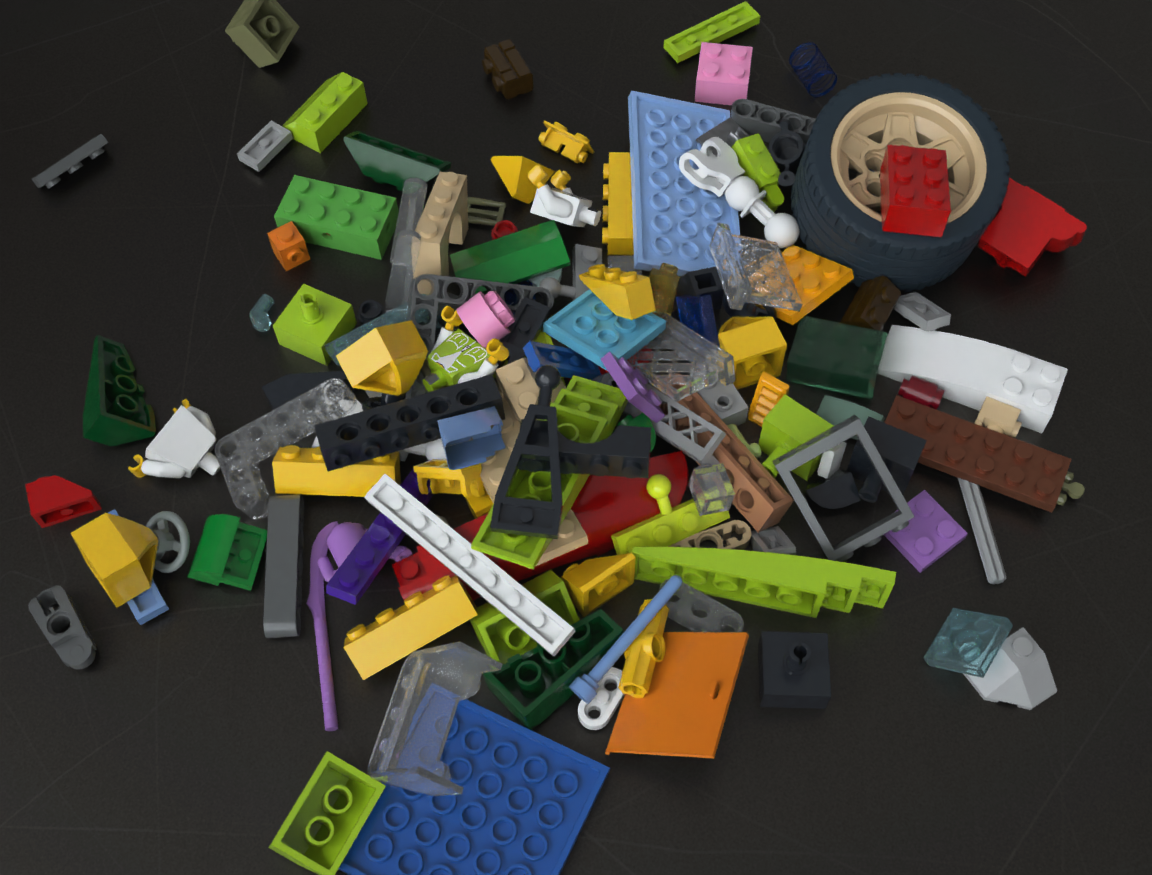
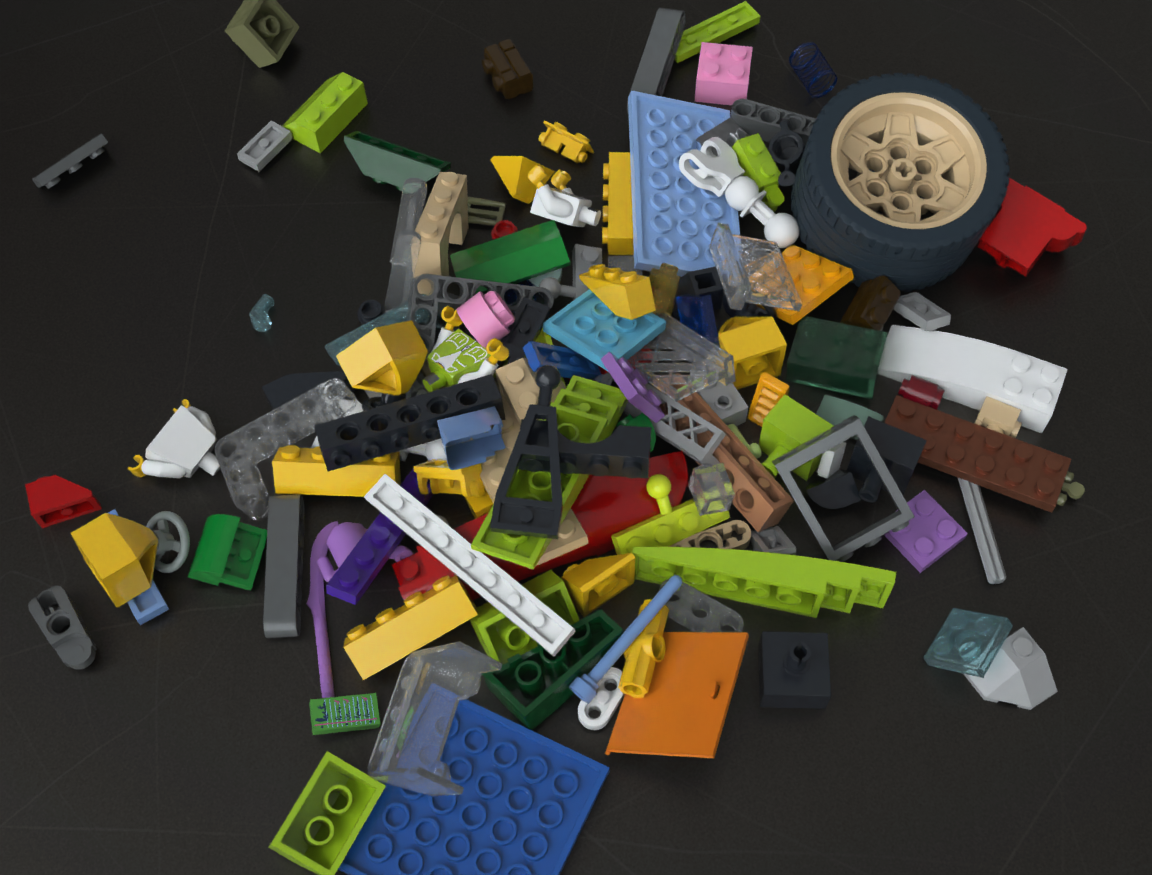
dark green wedge [83,335,156,446] -> none
orange brick [267,221,310,271] -> none
lime brick [273,284,357,366] -> none
bright green brick [274,175,400,260] -> none
red brick [880,144,951,237] -> none
none -> bright green tile [309,693,380,735]
none -> dark grey beam [627,8,686,115]

